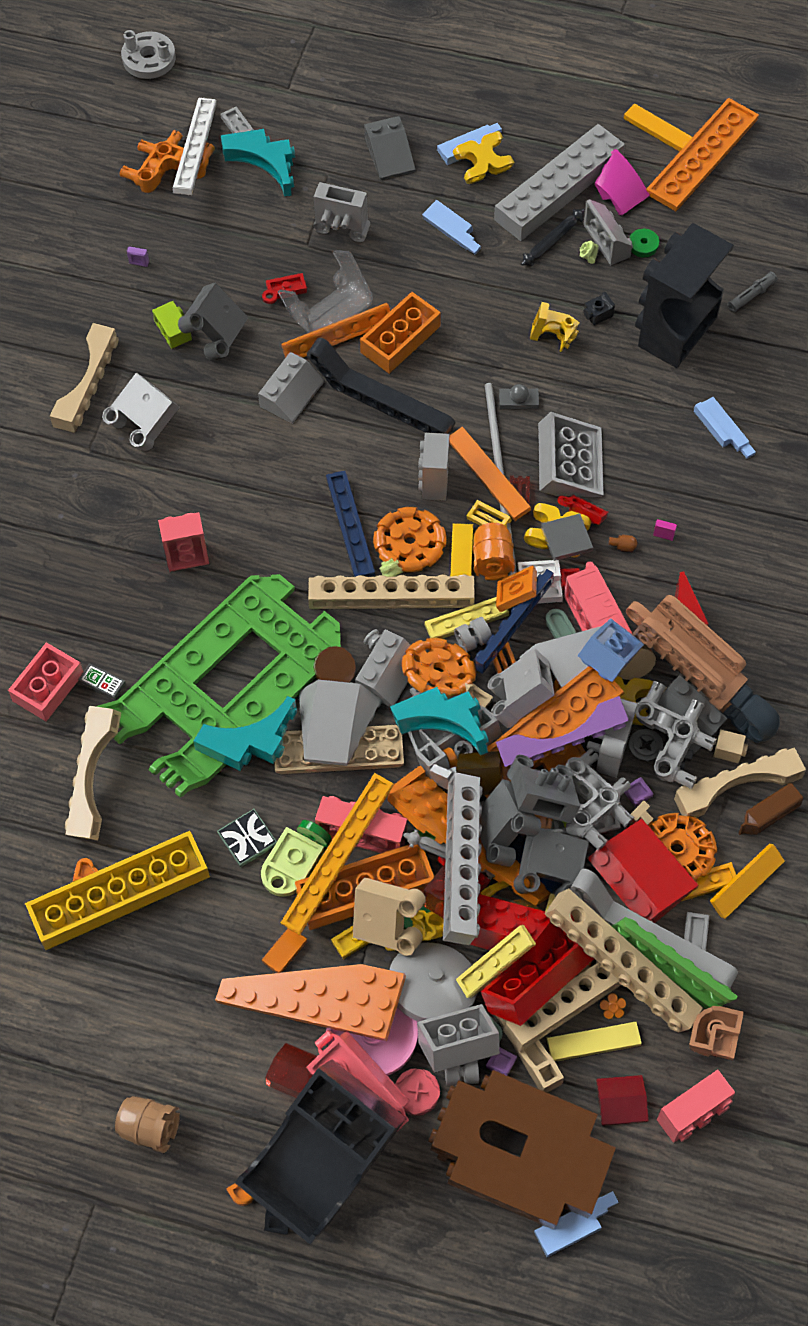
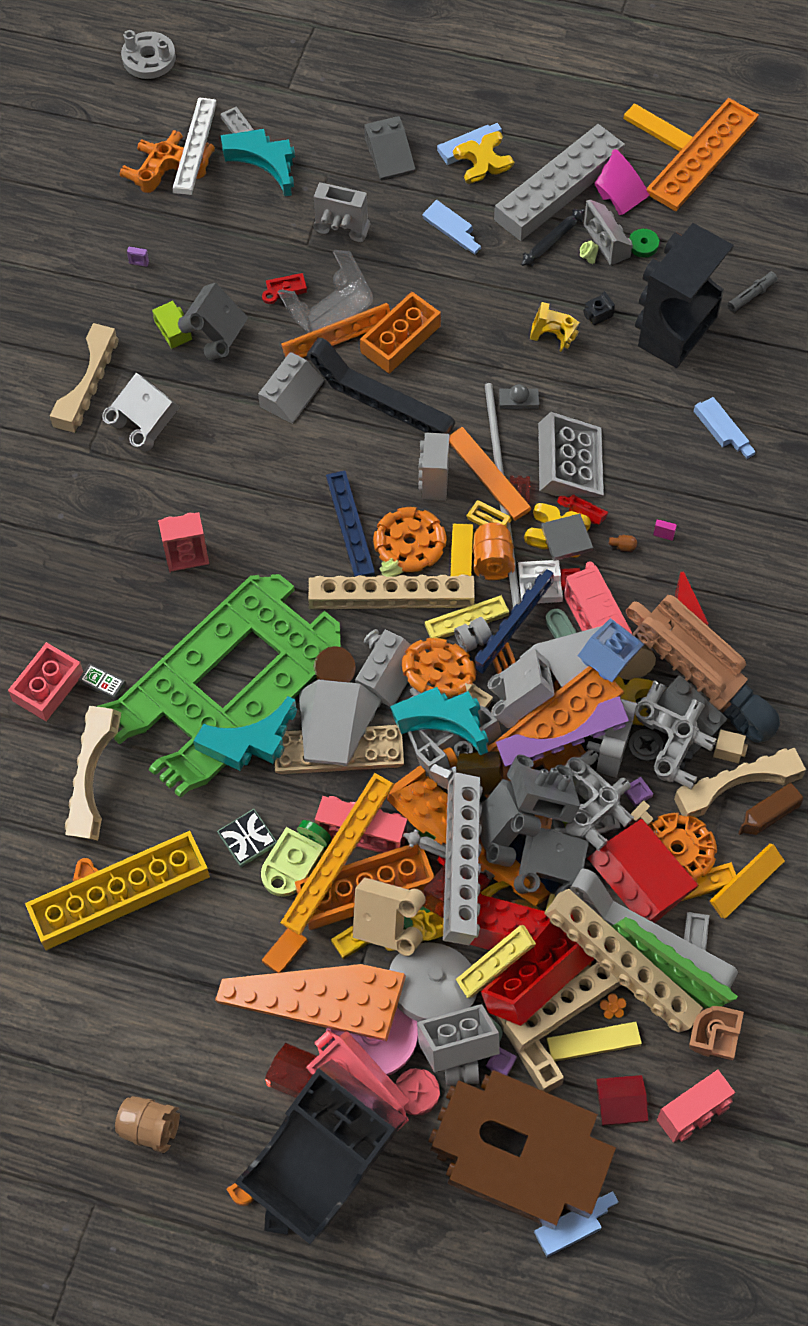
orange tile [496,565,537,612] -> none

